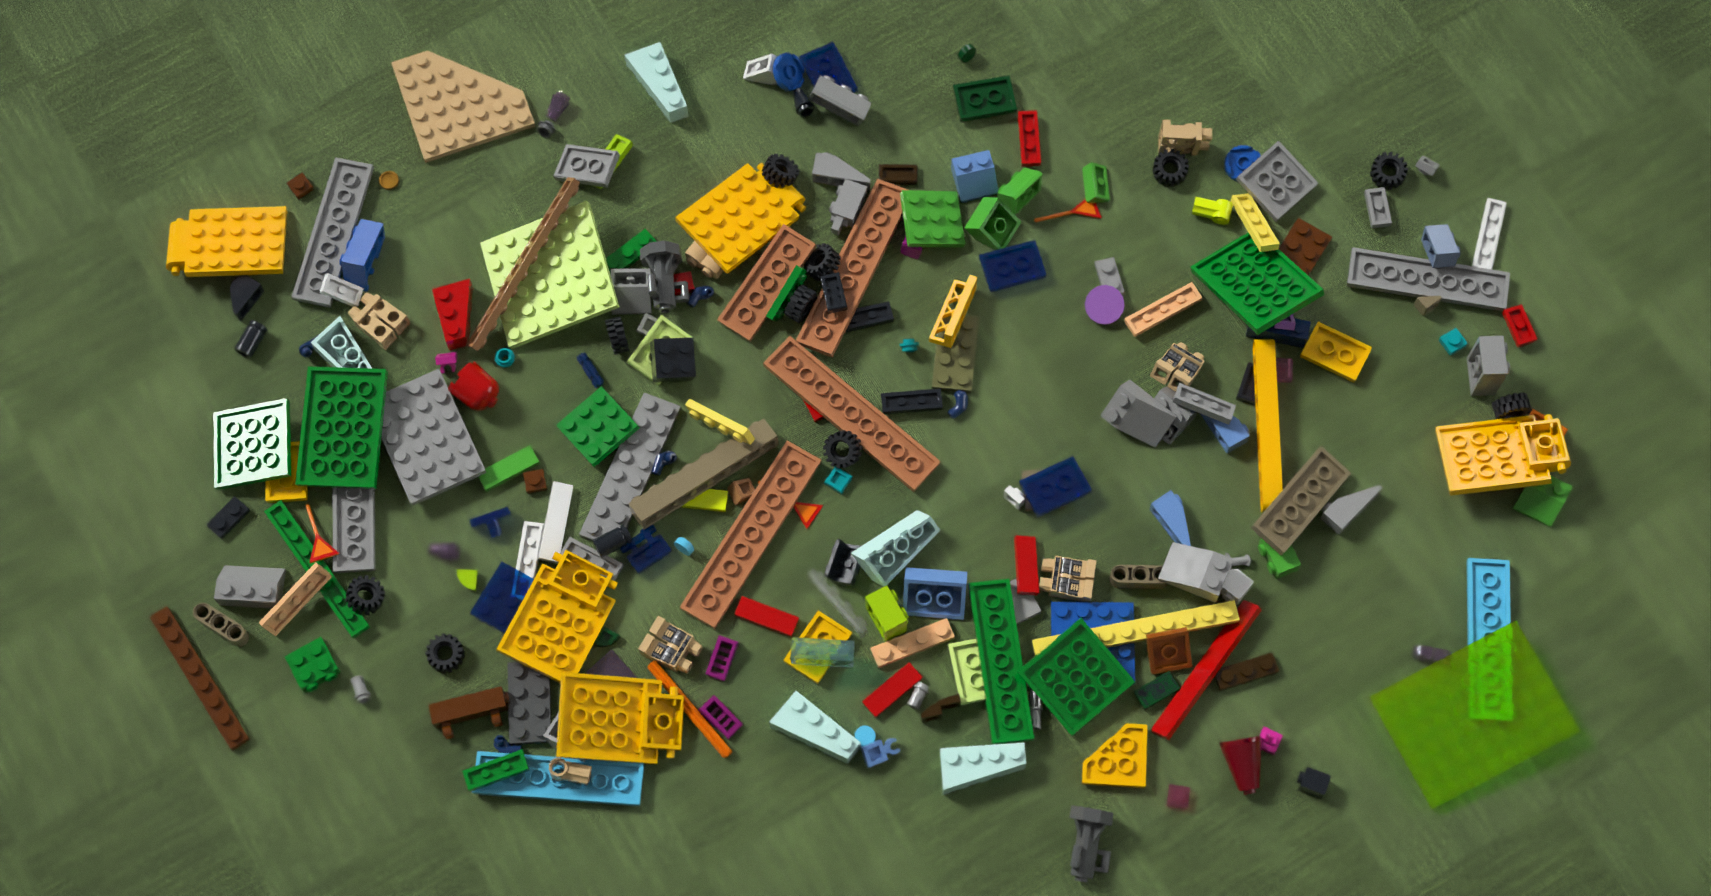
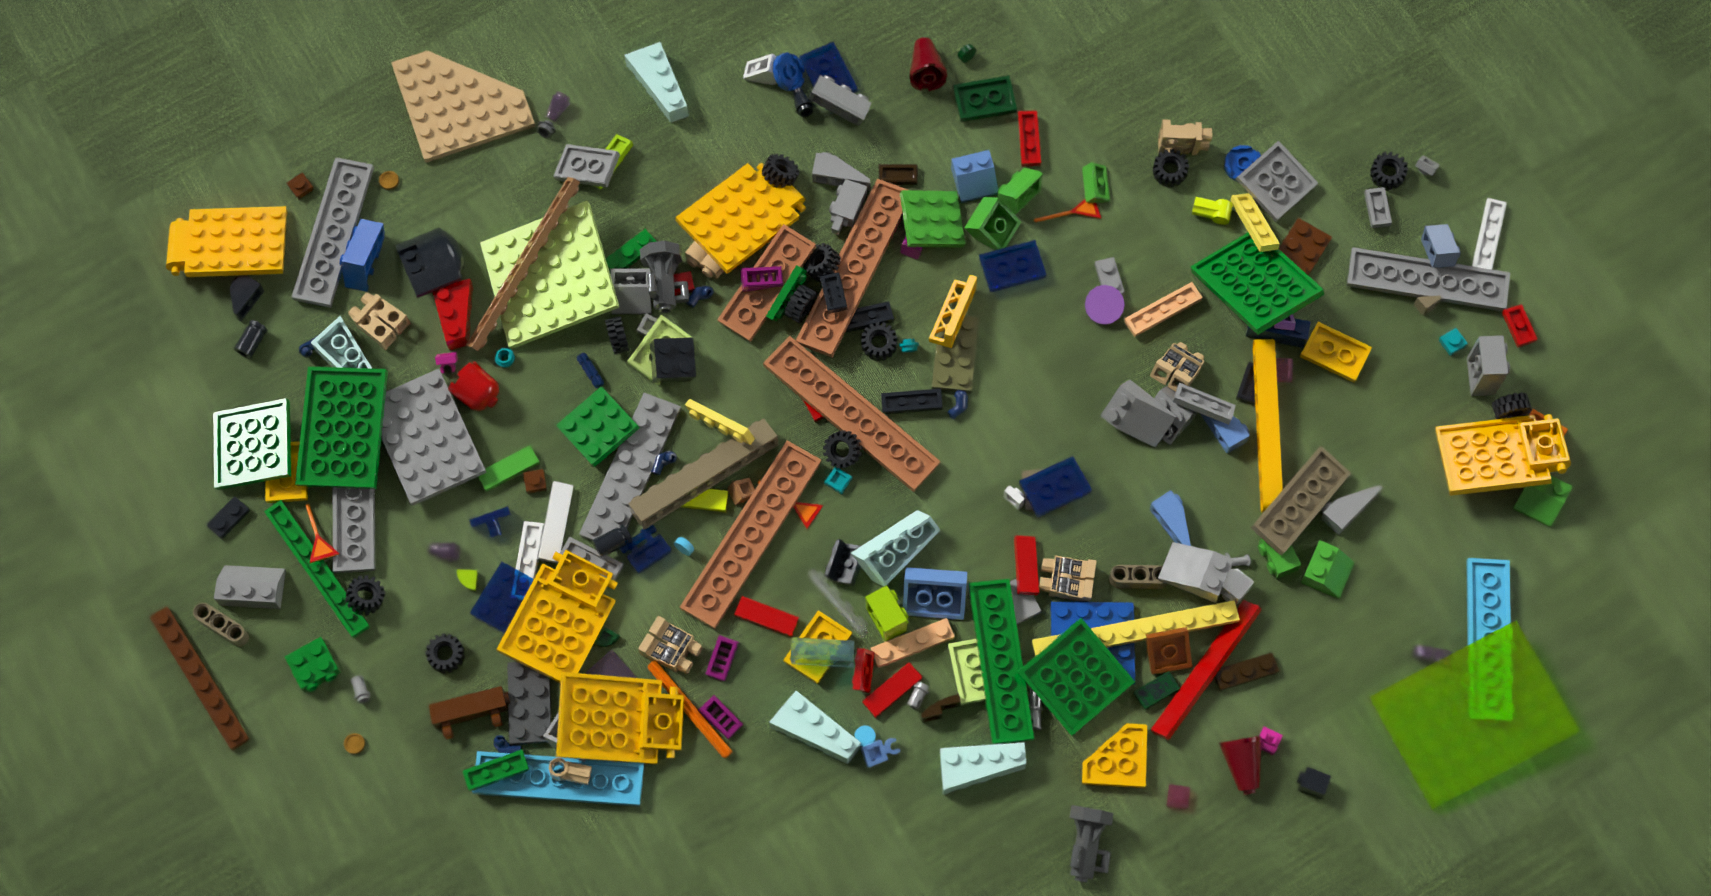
light nougat plate [259,562,332,636] -> none
white plate [320,273,364,307] -> none
none -> pearl gold piece [344,733,365,754]
none -> black slope [395,228,465,298]
none -> magenta slope [741,266,783,291]
none -> red plate [852,648,875,693]
none -> black tyre [861,322,897,361]
none -> dark red cone [909,37,947,91]
none -> bright green slope [1301,540,1355,599]

